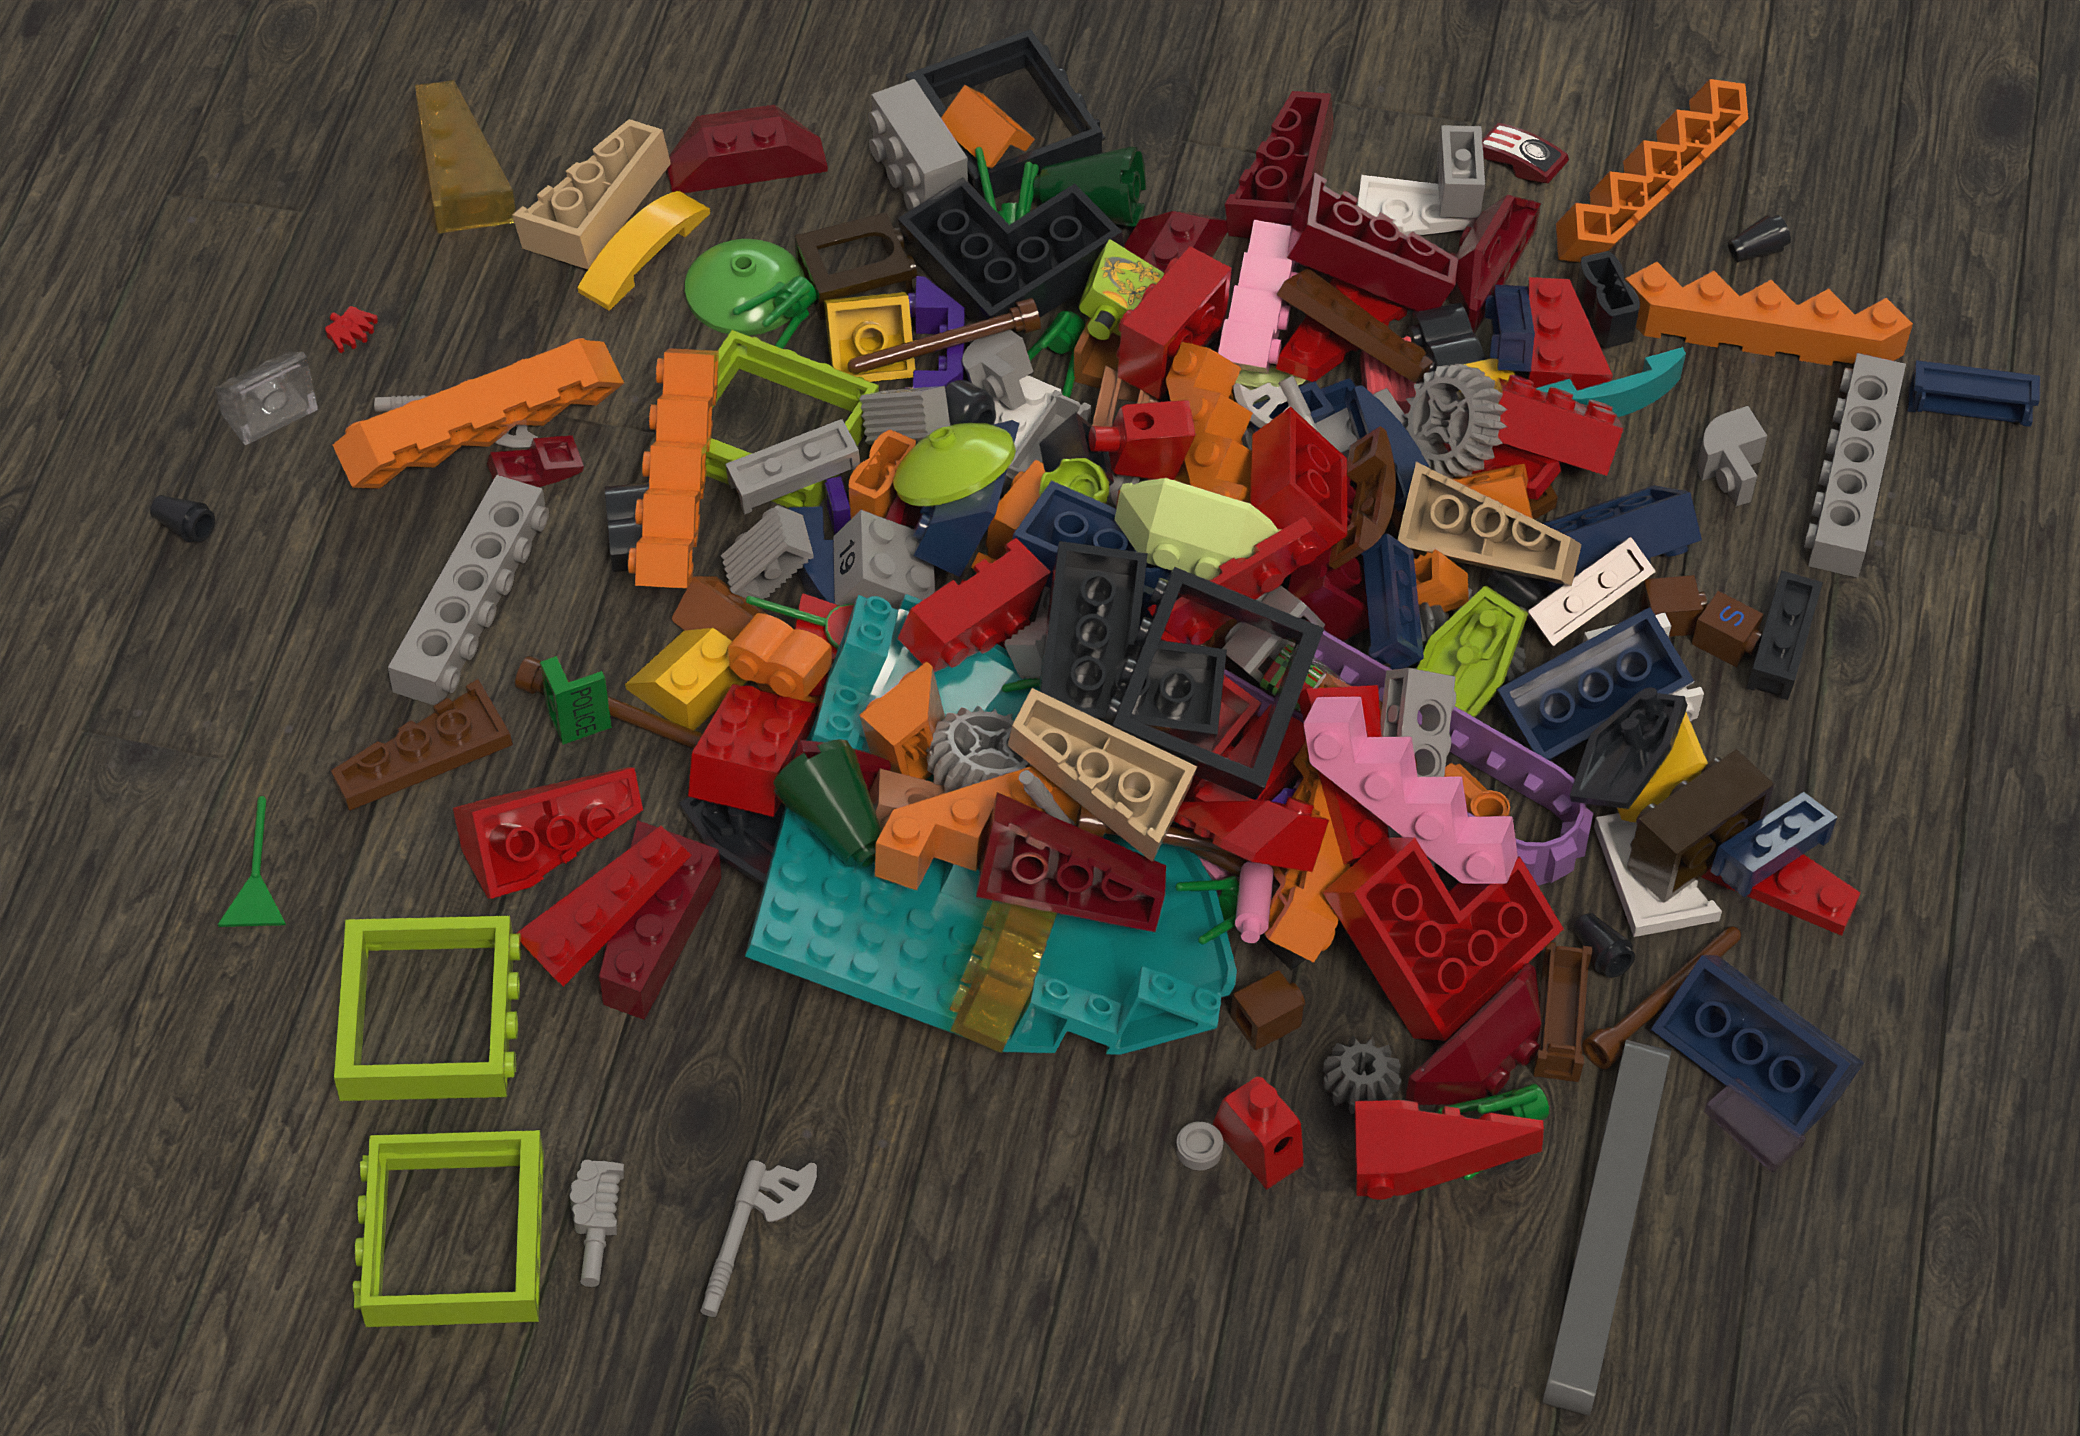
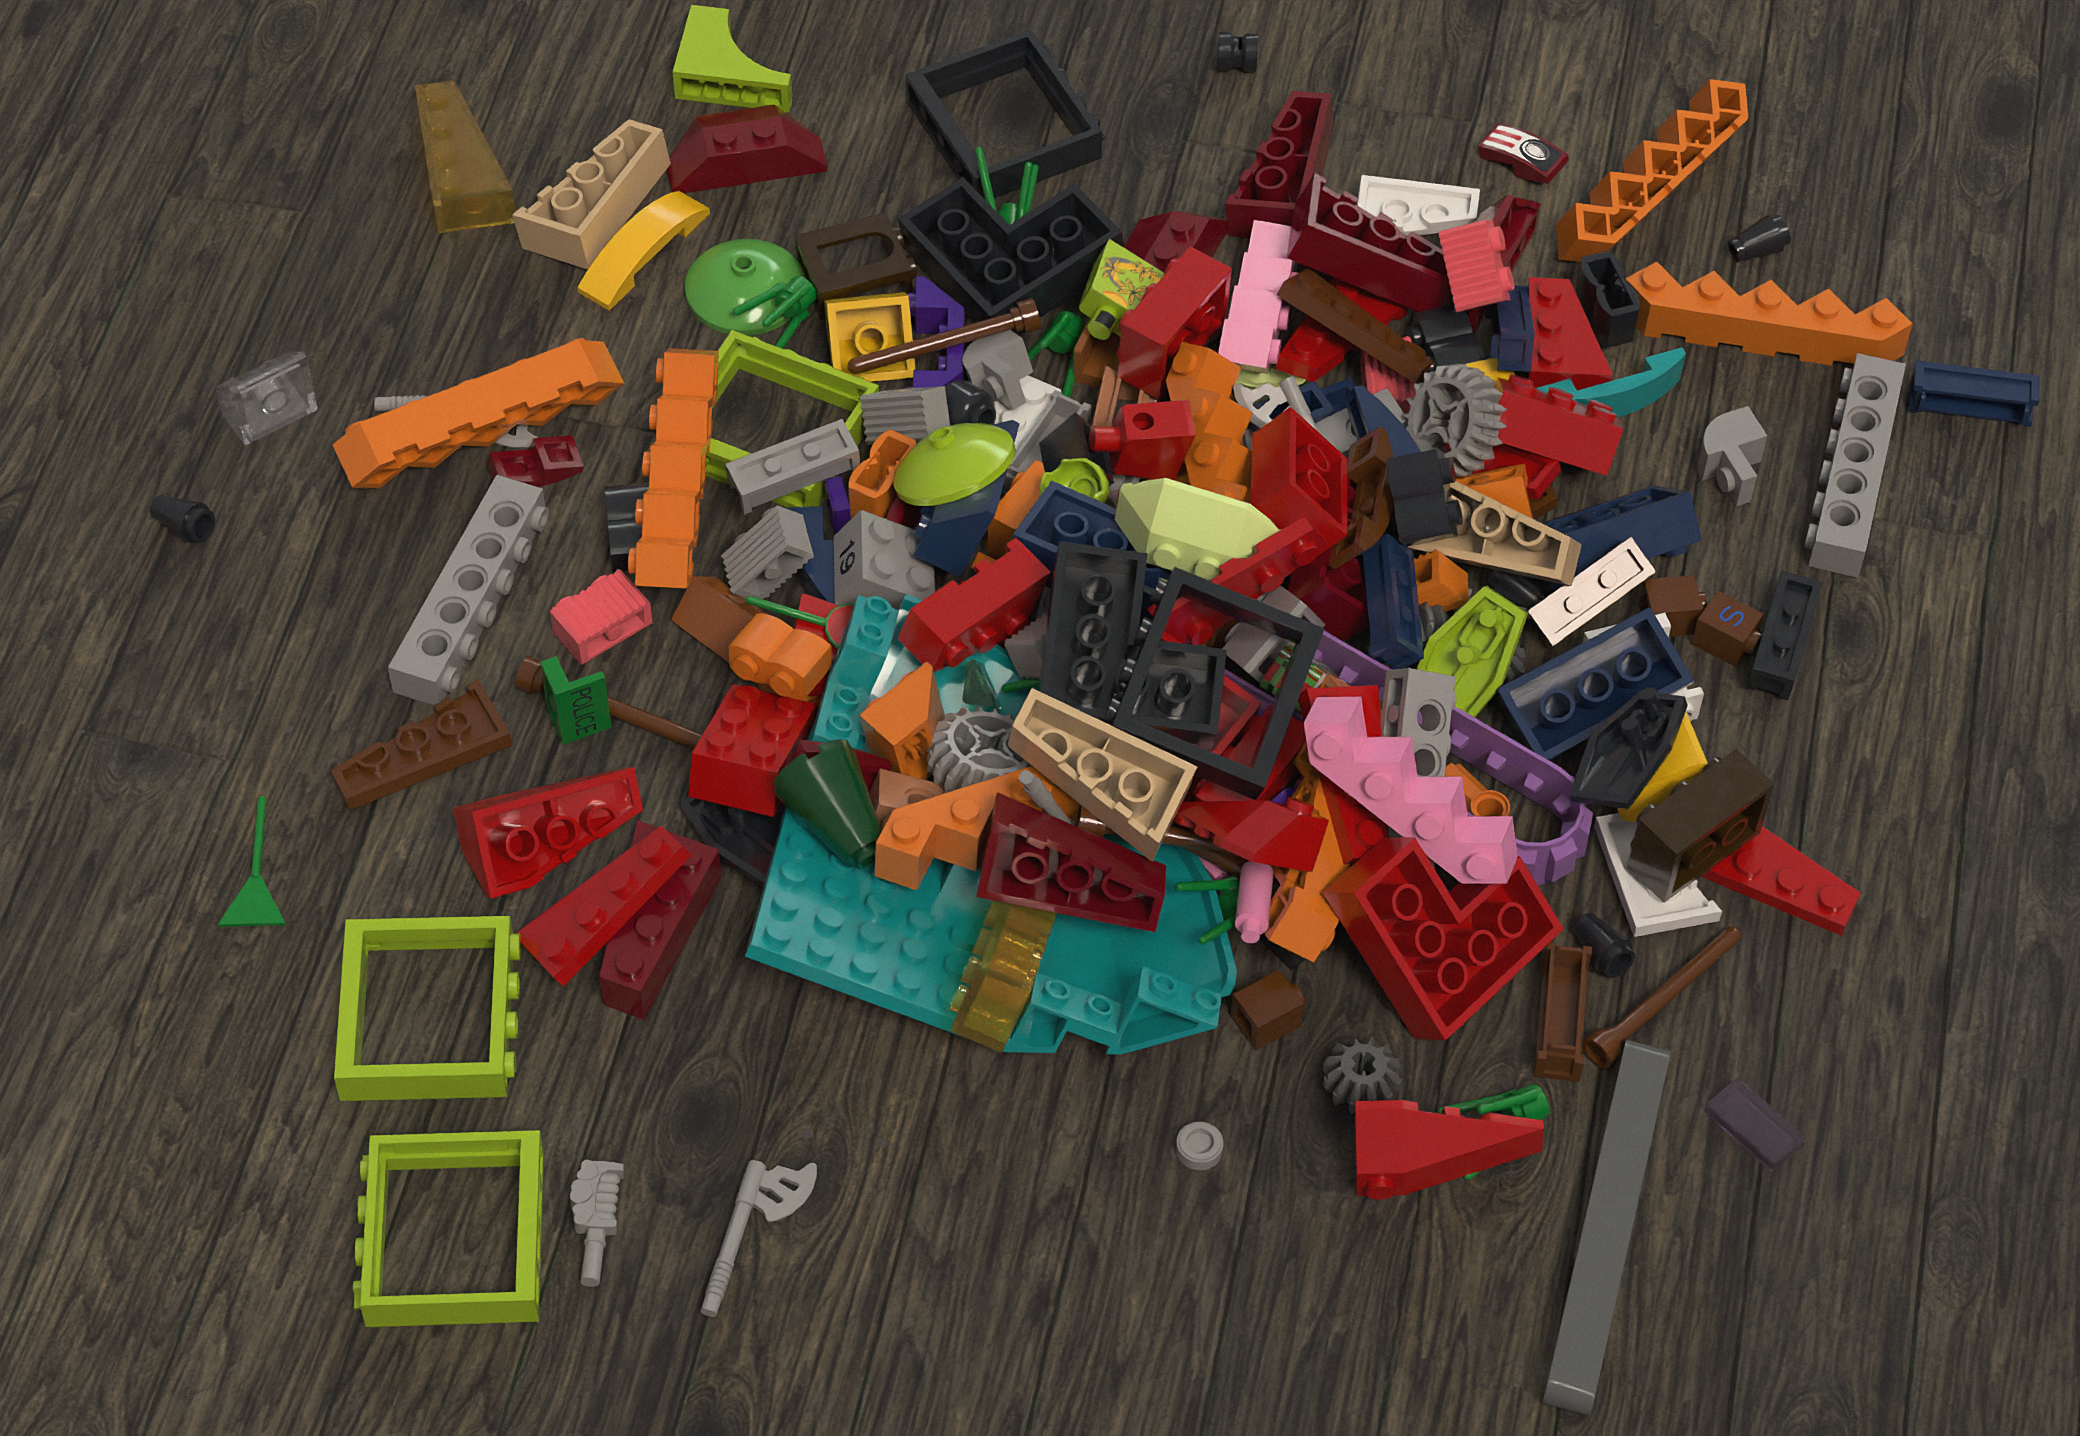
red piece [325,306,378,353] -> none
yellow slope [625,628,748,730] -> none
light grey brick [868,79,968,211] -> none
orange panel [941,85,1035,169] -> none
dark green cone [1034,147,1146,227] -> none
red torso [1213,1076,1304,1190] -> none
dark red wedge [1405,963,1541,1105] -> none
light grey brick [1437,125,1485,218] -> none
dark blue slope [1651,955,1864,1139] -> none
dark blue container [1710,792,1837,897] -> none
none -> coral brick [550,569,653,665]
none -> lime arch [673,5,792,112]
none -> clear green slope [962,659,1002,709]
none -> black wheel [1217,32,1258,72]
none -> black brick [1387,449,1463,546]
none -> coral brick [1439,220,1514,312]

